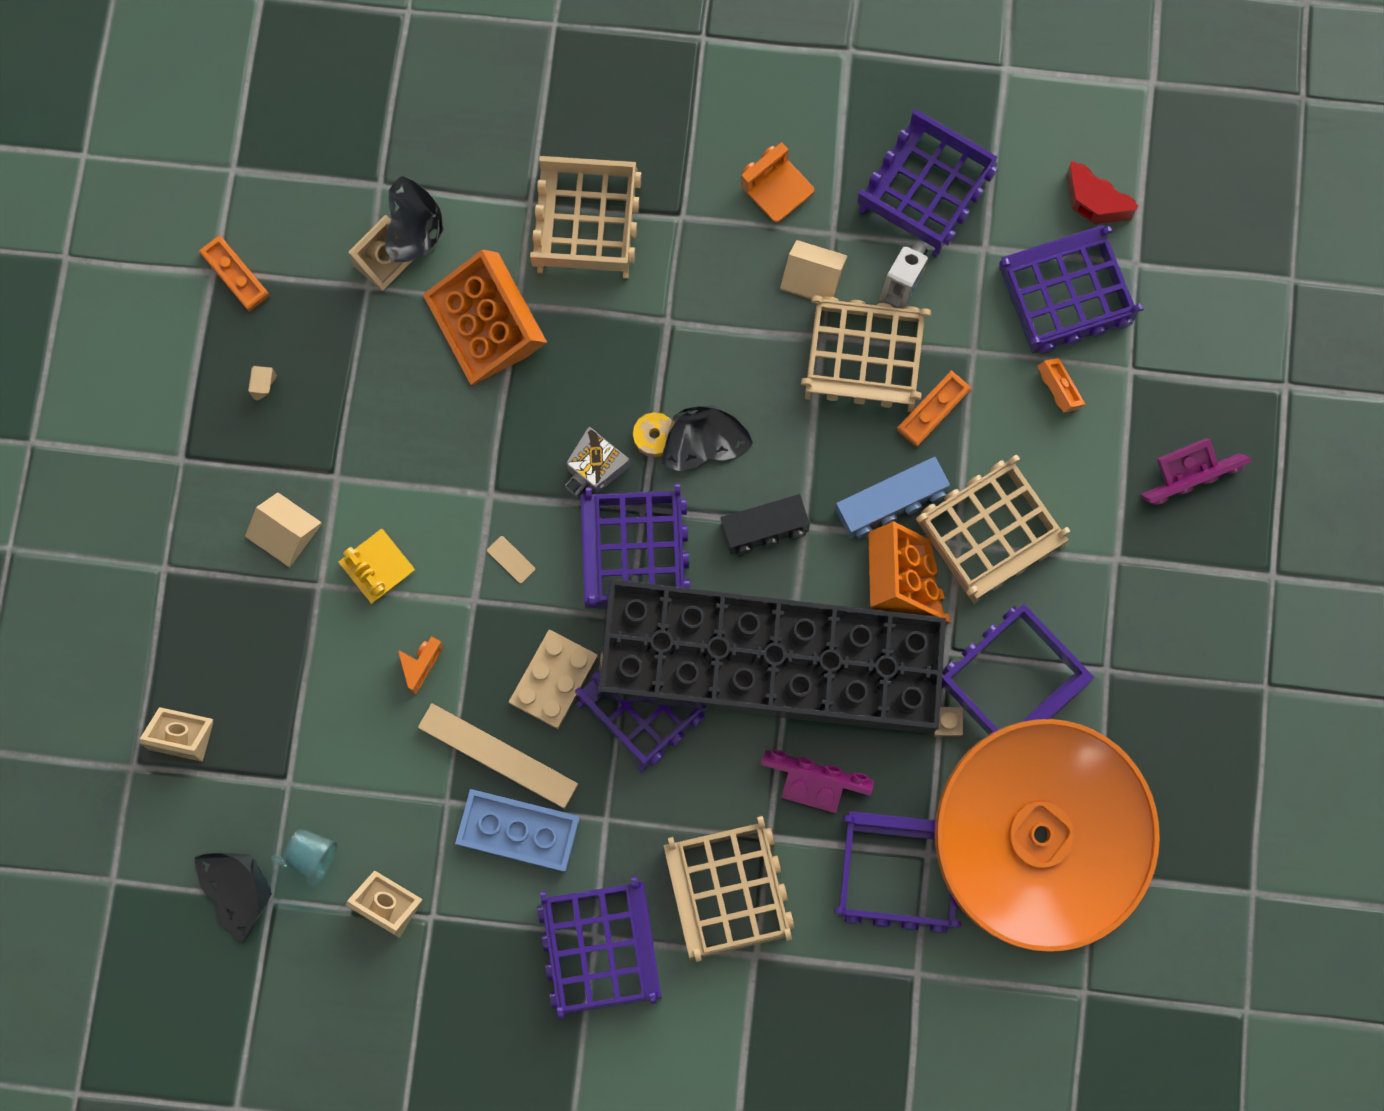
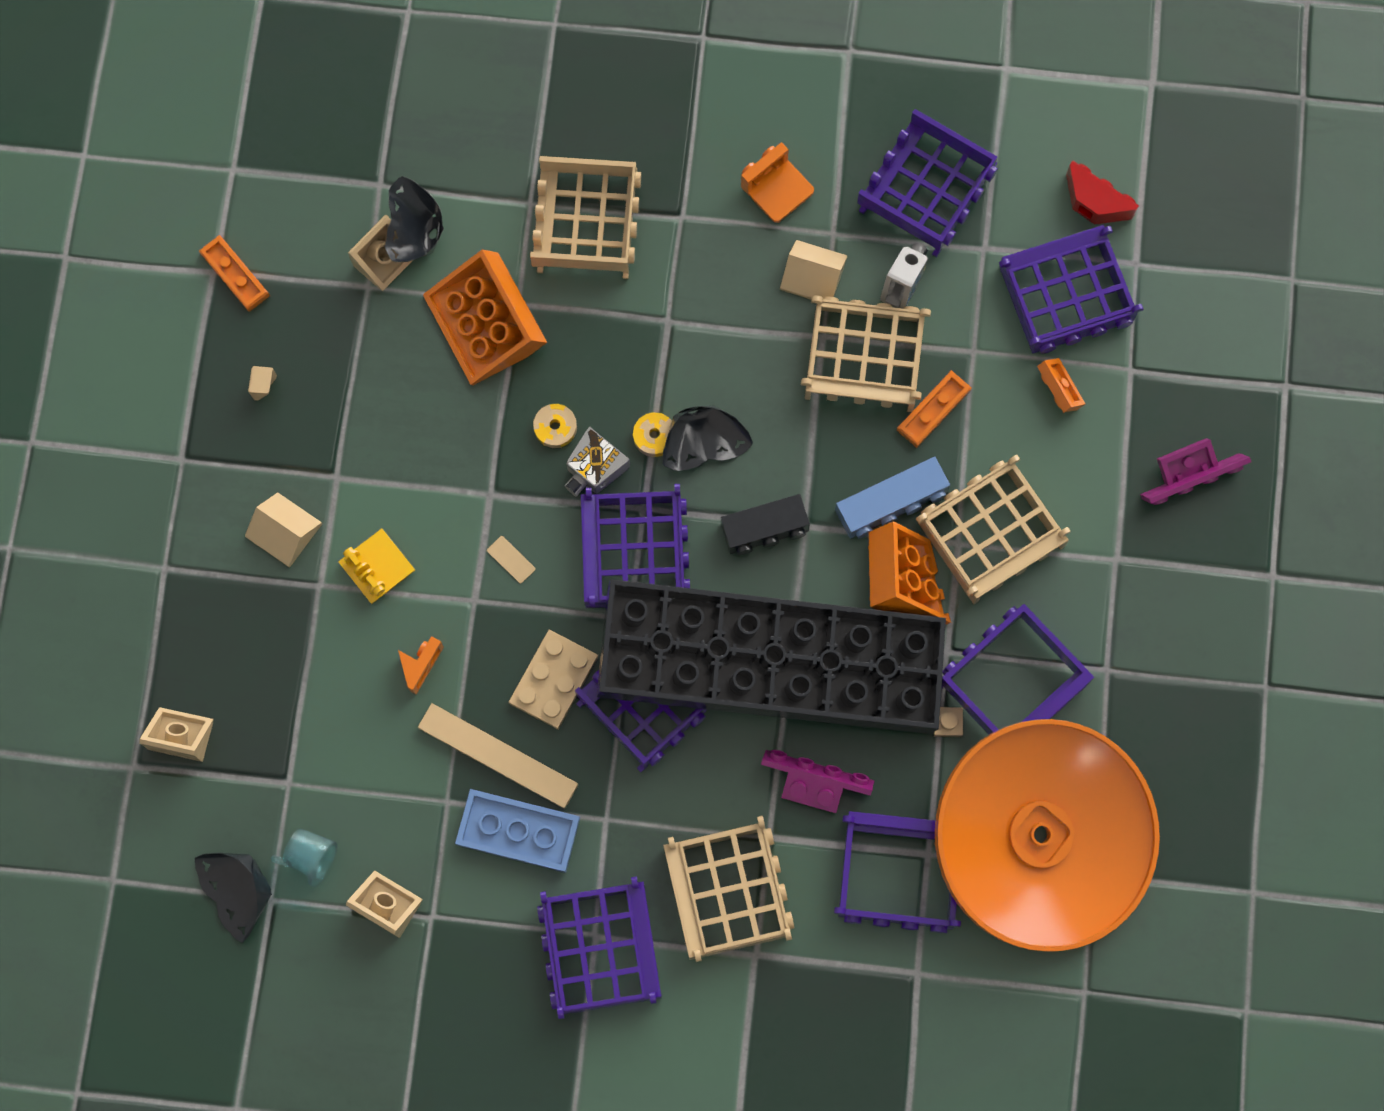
none -> tan piece [533,404,577,448]

